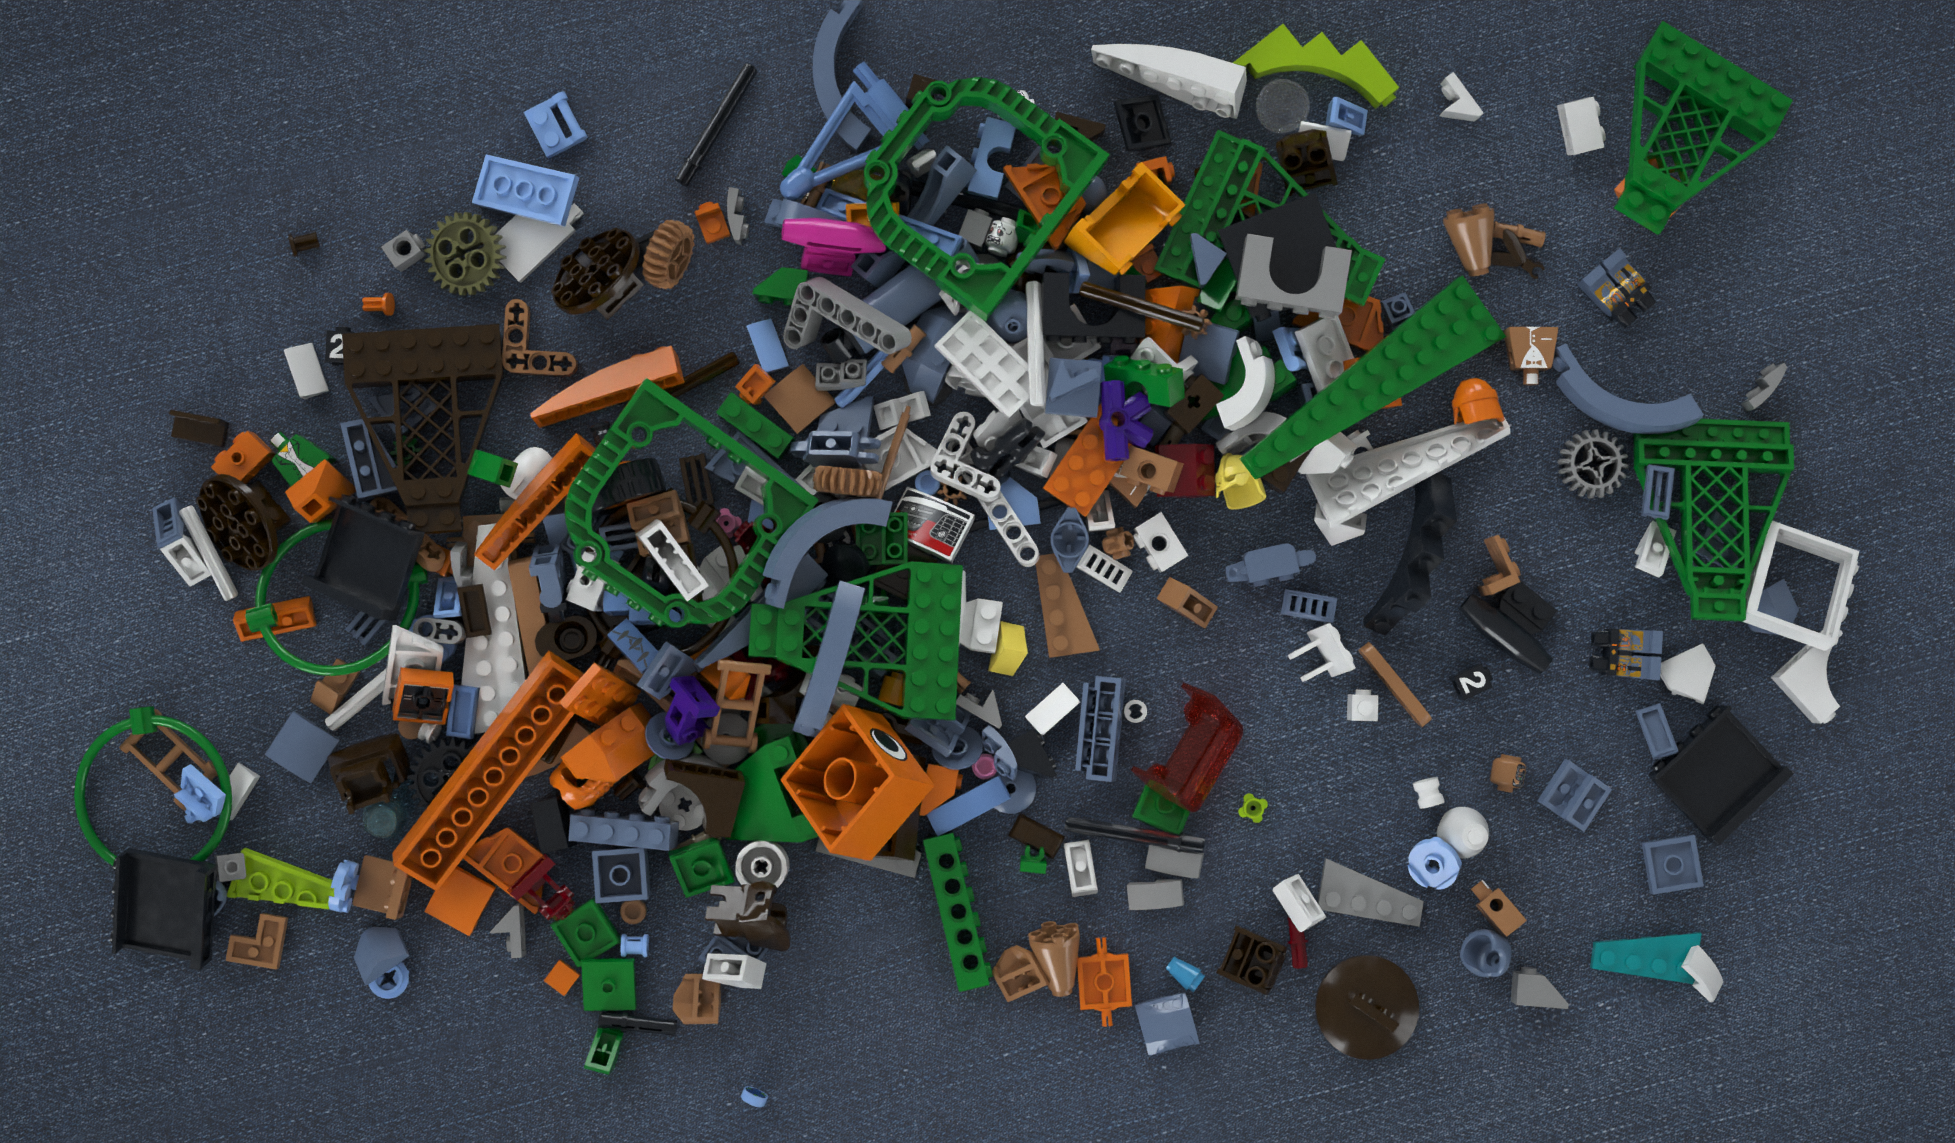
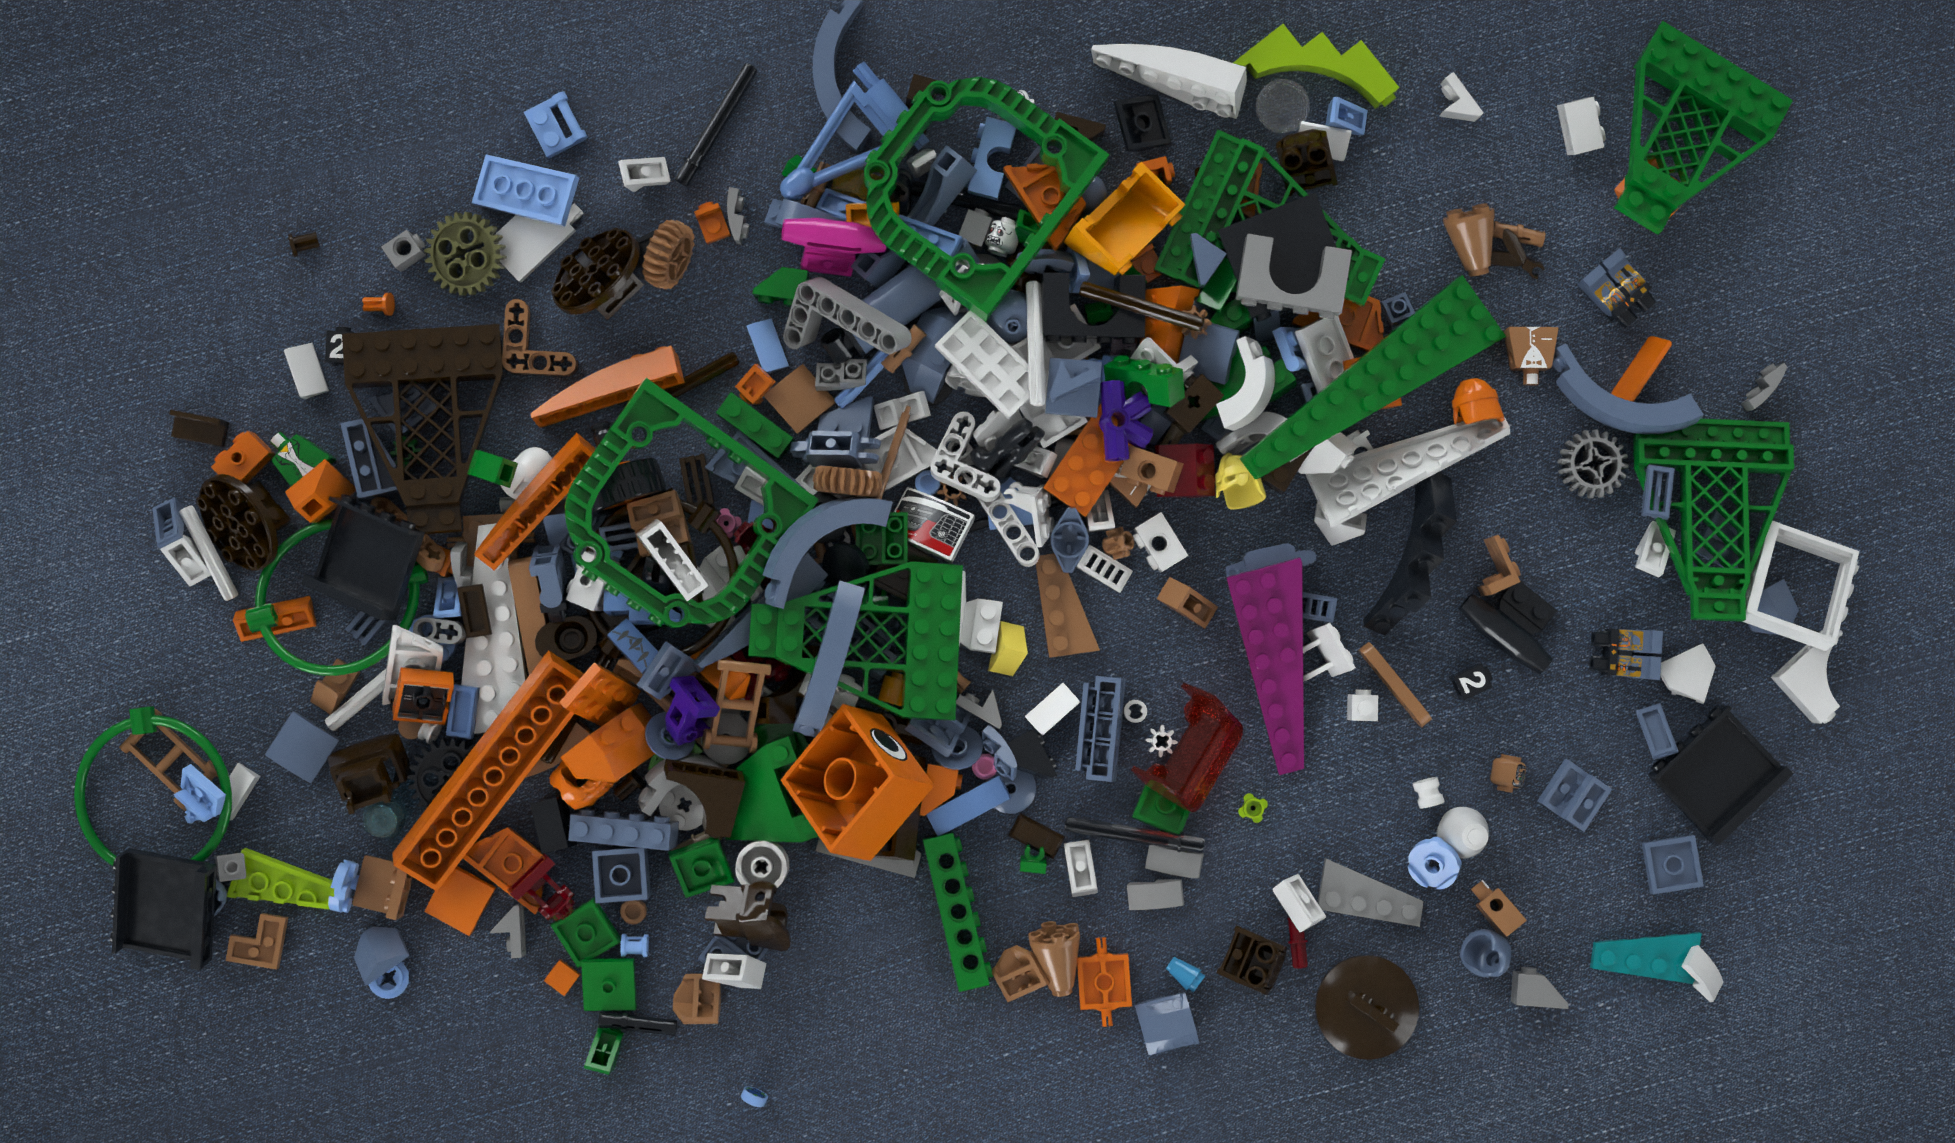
none -> white slope [618,157,671,192]
none -> white plate [1004,482,1055,547]
none -> green tile [1084,302,1113,326]
none -> white gear [1145,725,1178,757]
none -> magenta wing [1226,557,1304,775]
none -> orange slope [1611,336,1672,402]

